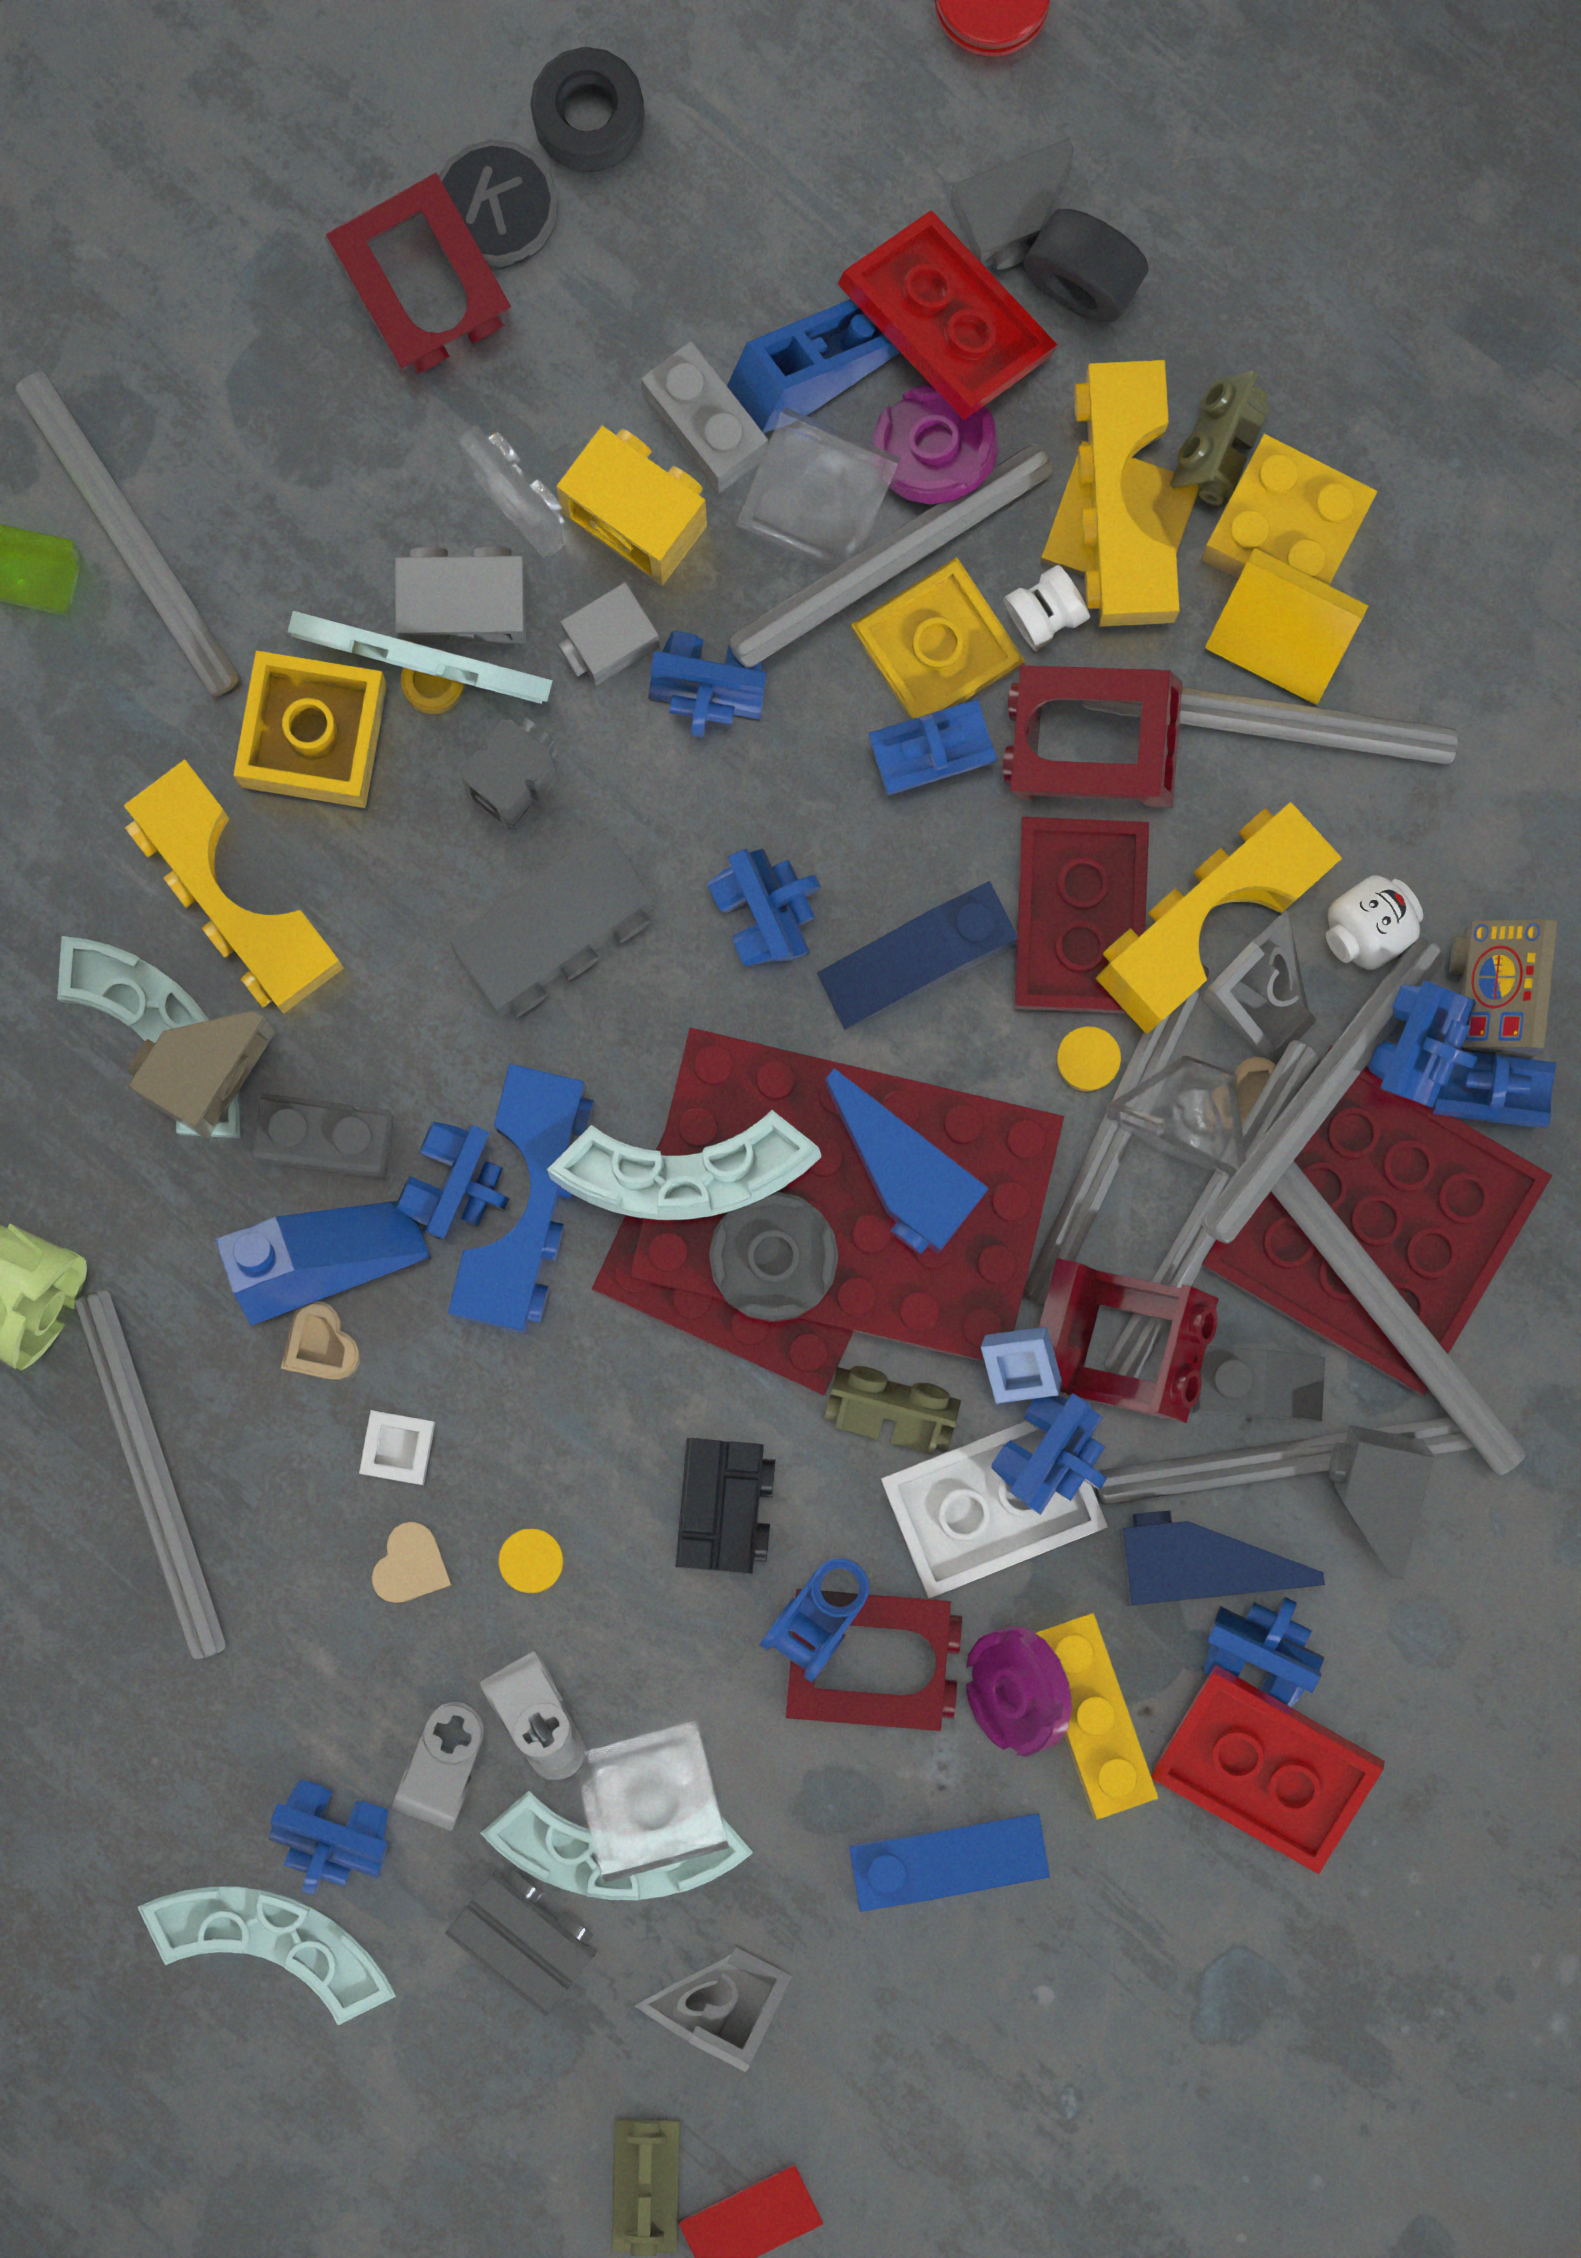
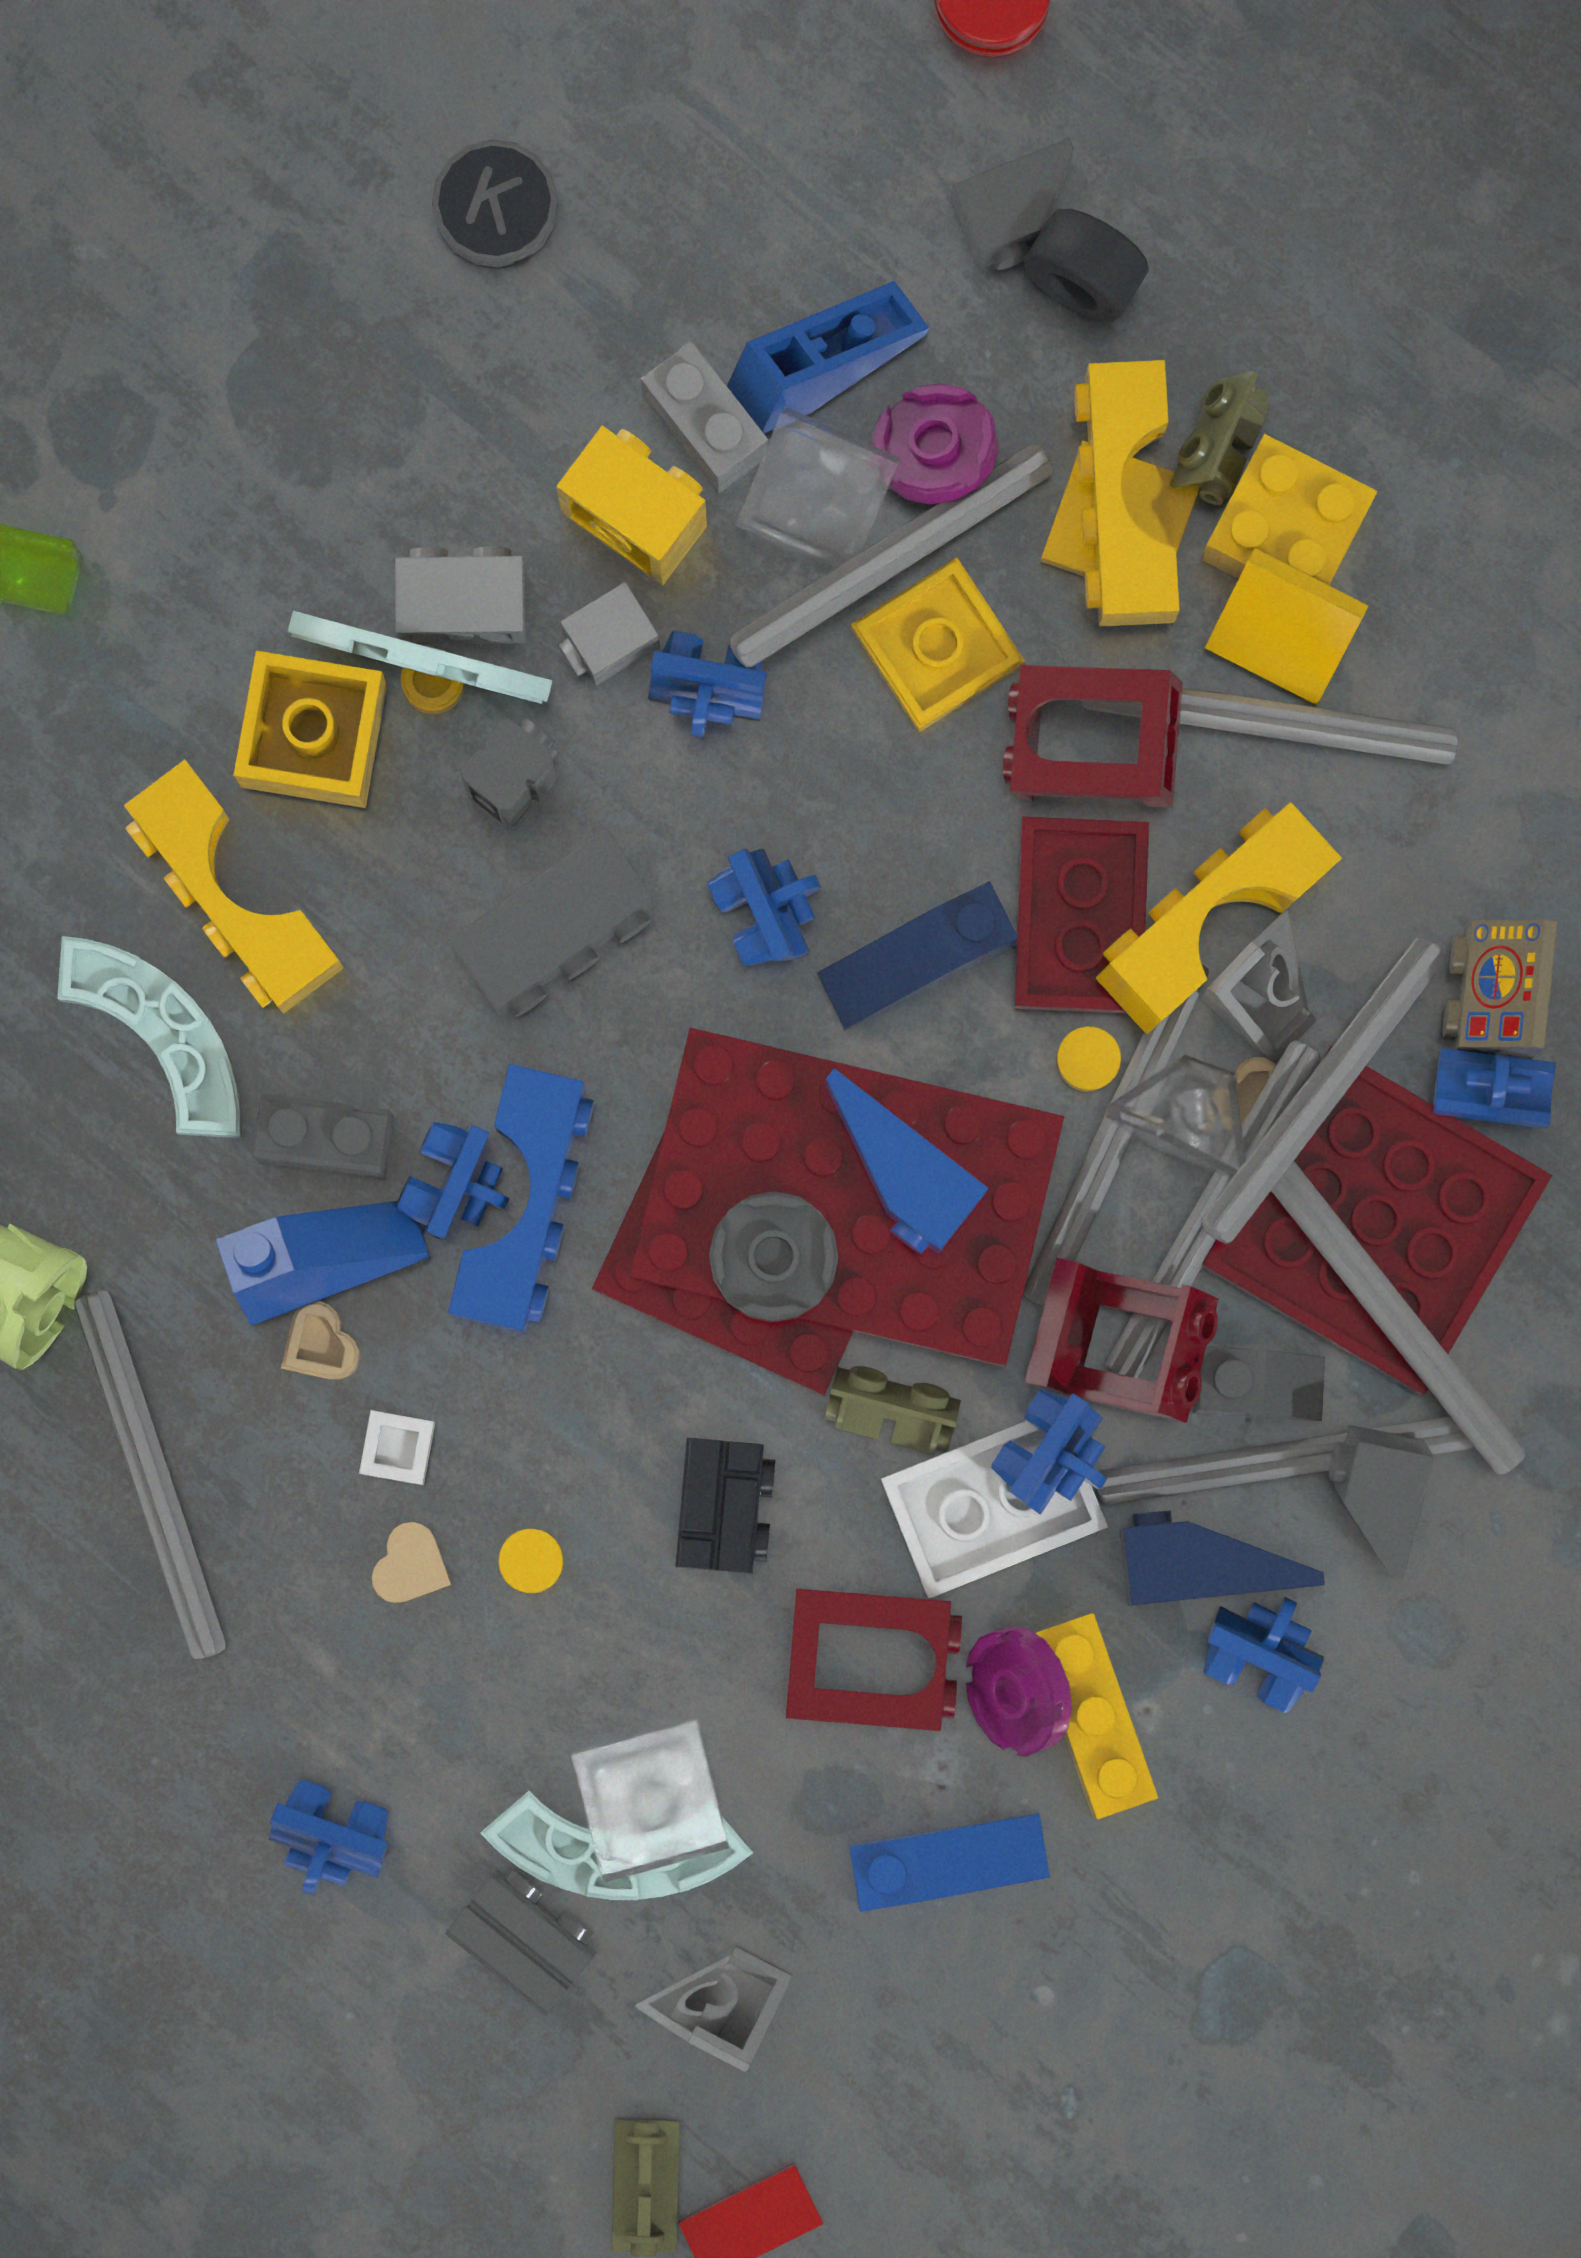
light grey axle [16,371,240,697] -> none
dark tan slope [128,1010,276,1140] -> none
light aqua tile [138,1886,398,2025] -> none
dark red panel [325,172,511,375] -> none
light grey piece [391,1701,484,1832] -> none
clear plate [457,424,565,561] -> none
light grey piece [479,1649,586,1780] -> none
black tyre [530,47,645,171] -> none
light aqua tile [547,1110,821,1220] -> none
blue piece [759,1558,870,1683] -> none
red plate [837,210,1058,420] -> none
blue hips [868,699,997,796] -> none
medium blue plate [981,1327,1062,1404] -> none
white wheel [1003,565,1090,652] -> none
red plate [1151,1664,1385,1874] -> none
white head [1326,875,1423,970] -> none
blue hips [1368,980,1478,1108] -> none

